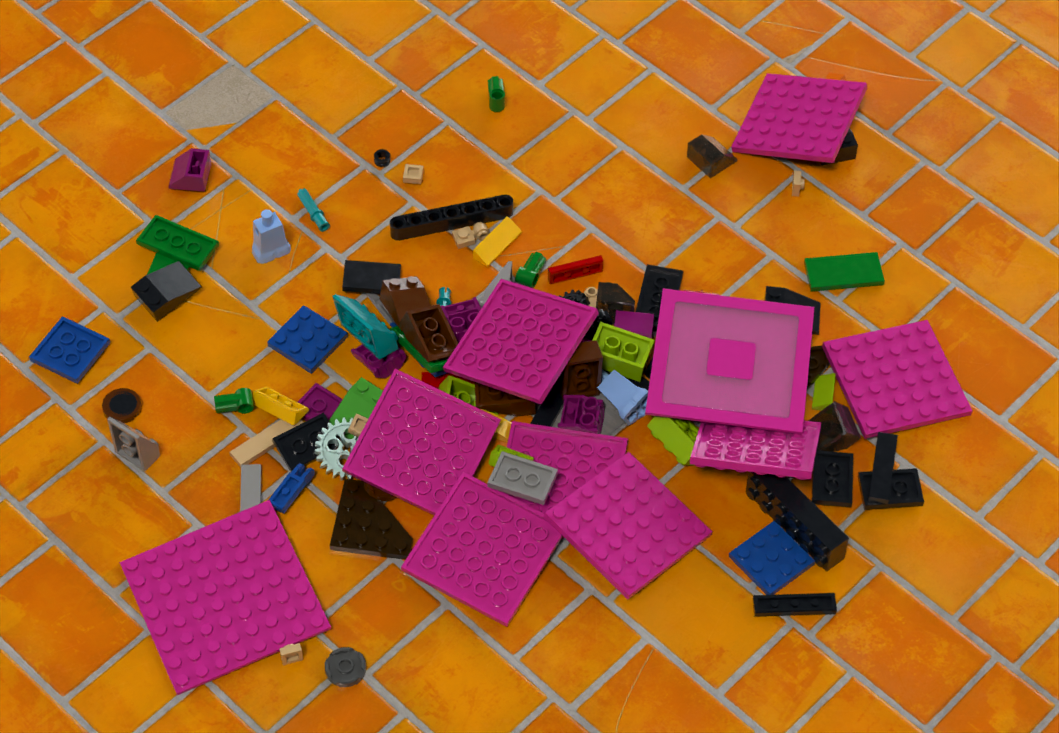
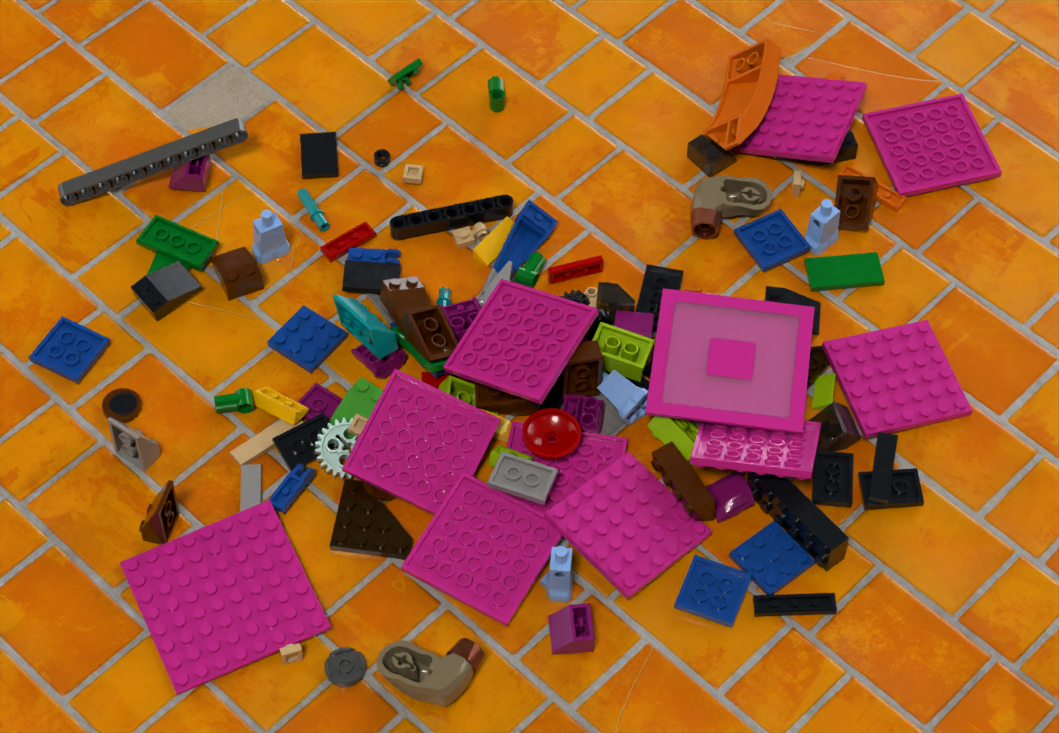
none -> dark grey beam [58,118,248,206]
none -> reddish brown slope [139,480,180,545]
none -> reddish brown slope [210,246,264,301]
none -> black tile [300,132,339,179]
none -> red tile [320,221,376,262]
none -> blue hinge [348,248,401,264]
none -> dark tan piece [377,638,485,707]
none -> green plate [387,58,423,90]
none -> blue plate [477,200,558,305]
none -> red dish [522,408,581,460]
none -> light blue piece [540,546,574,602]
none -> magenta slope [548,603,594,655]
none -> reddish brown slope [651,441,716,521]
none -> blue plate [674,555,752,628]
none -> dark tan piece [690,176,772,239]
none -> orange slope [703,38,782,151]
none -> magenta slope [705,470,755,523]
none -> blue plate [734,209,811,272]
none -> light blue piece [805,199,840,255]
none -> reddish brown slope [834,175,878,231]
none -> orange tile [836,164,907,213]
none -> dark pink plate [862,94,1002,197]

